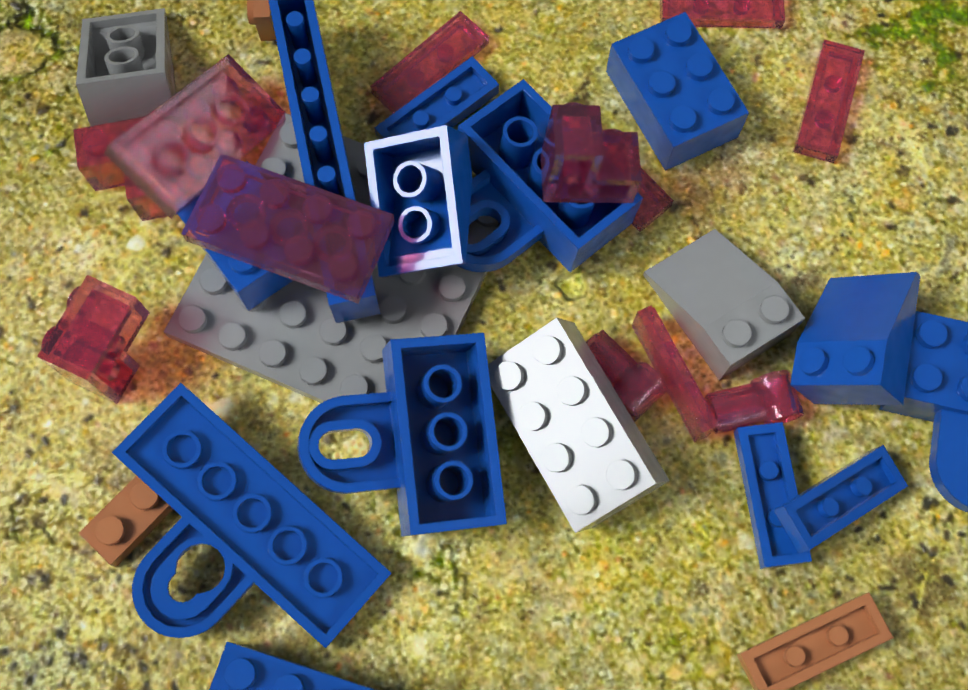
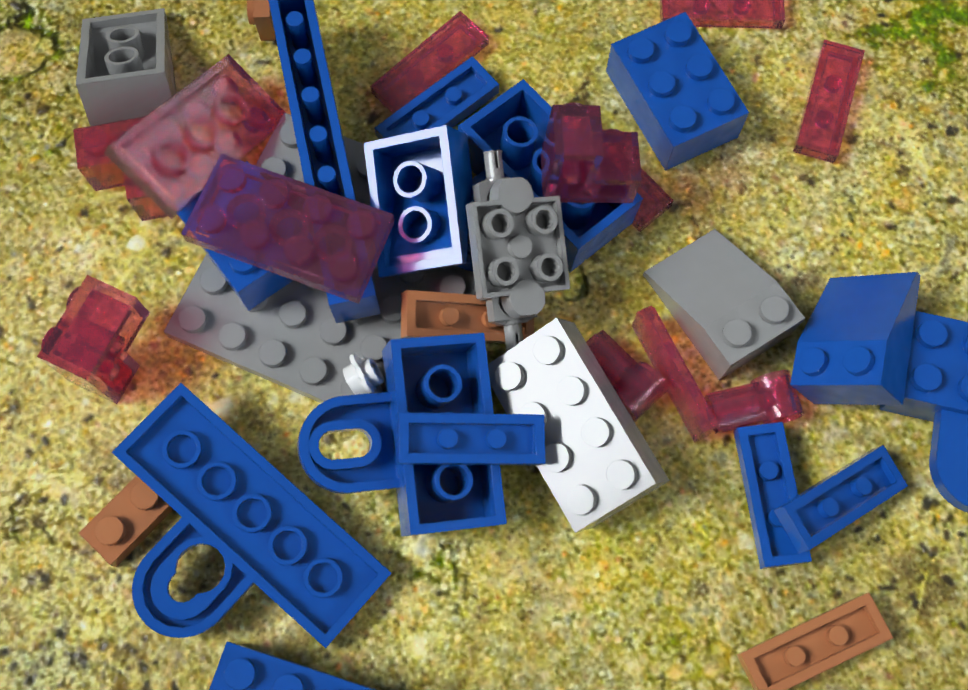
none -> white plate [343,353,384,395]
none -> blue plate [396,412,546,465]
none -> nougat plate [401,290,534,344]
none -> light grey piece [466,150,570,352]

